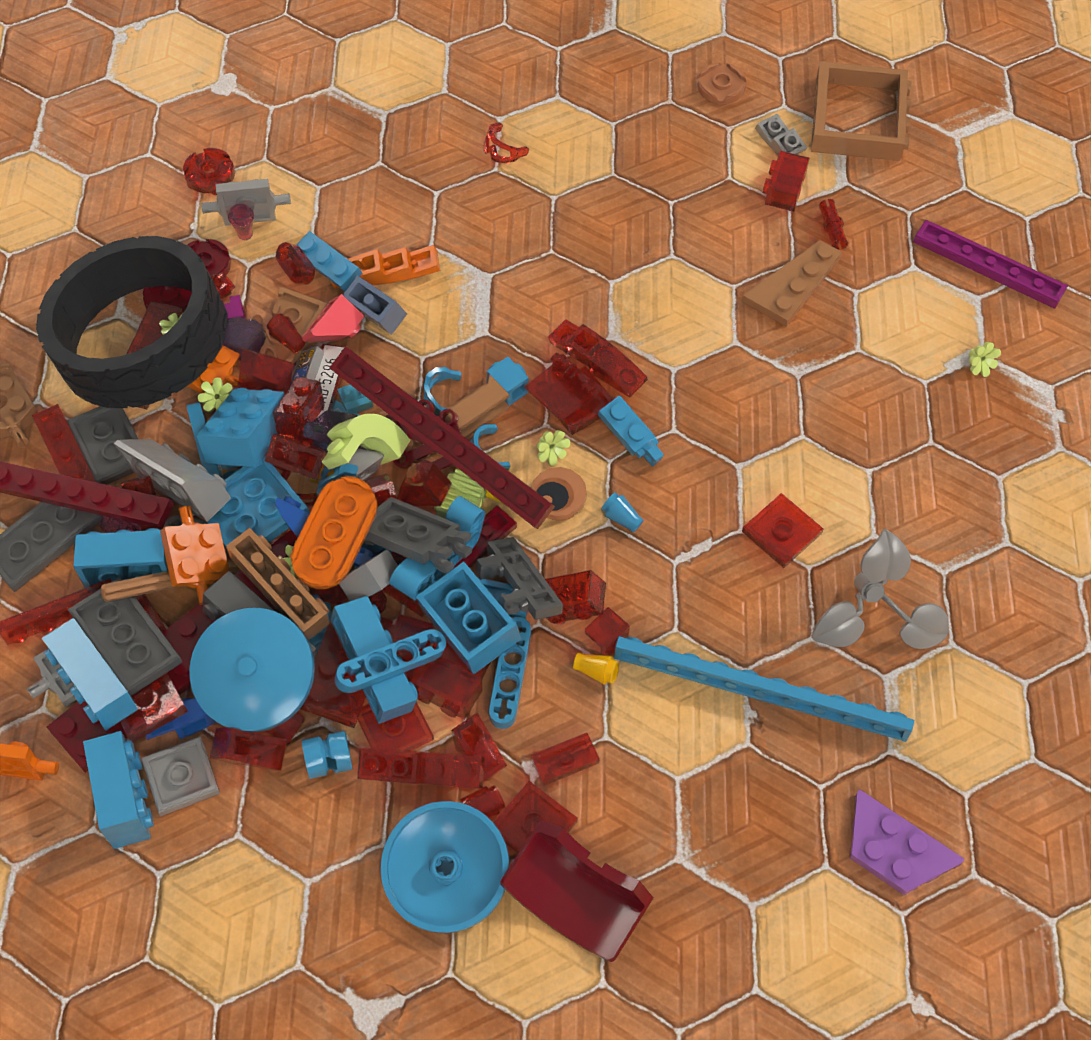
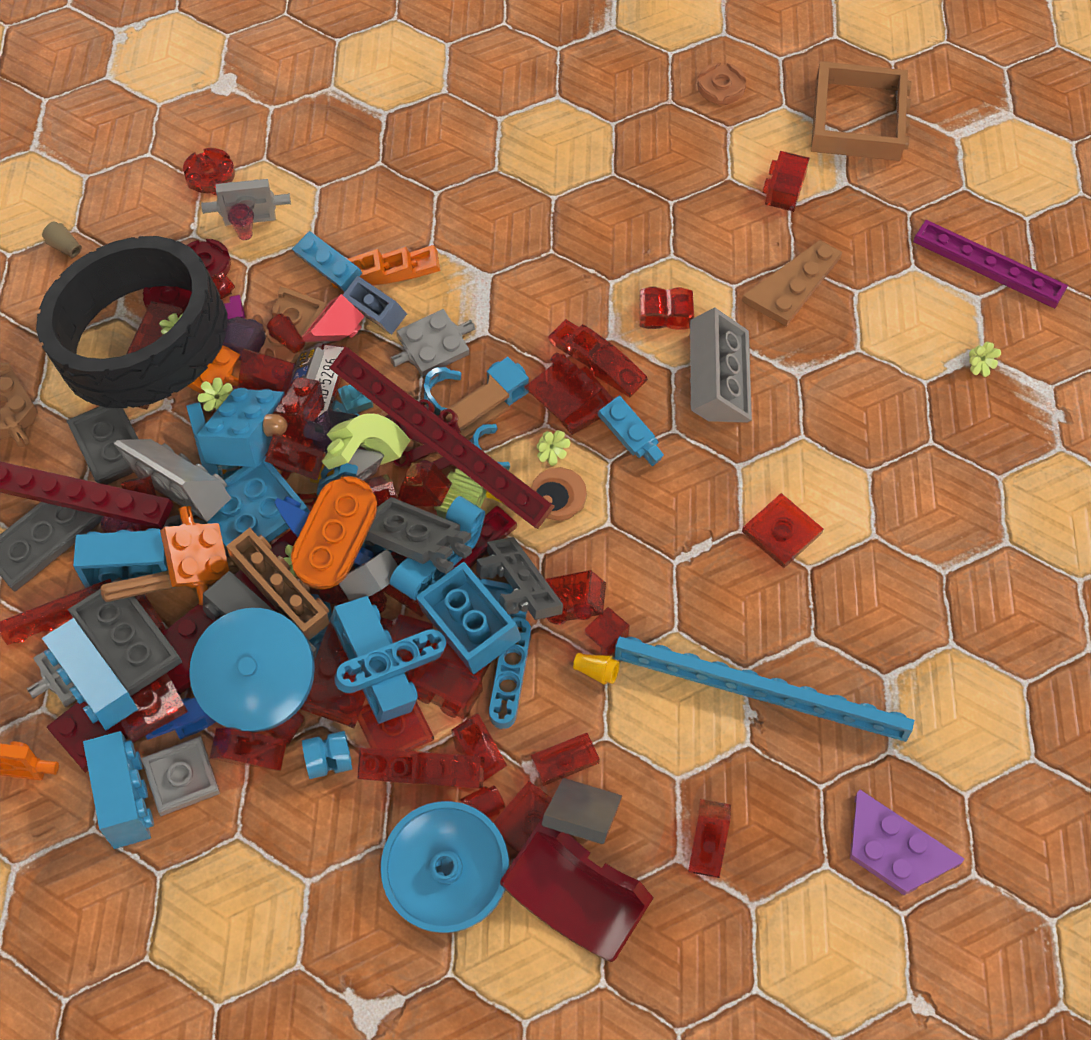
clear red plate [32,404,96,482] -> none
clear red beam [276,242,315,285] -> none
clear red helmet [484,122,529,164] -> none
dark azure cone [601,492,644,533] -> none
light grey slope [755,114,807,160] -> none
light grey plant [811,529,949,649] -> none
clear red pin [819,199,849,250] -> none
none -> dark tan cone [42,221,82,258]
none -> medium nougat hinge [263,414,287,437]
none -> light grey plate [390,309,475,377]
none -> dark grey tile [542,778,622,844]
none -> clear red brick [638,287,694,330]
none -> clear red slope [688,799,731,878]
none -> light grey slope [690,307,752,423]

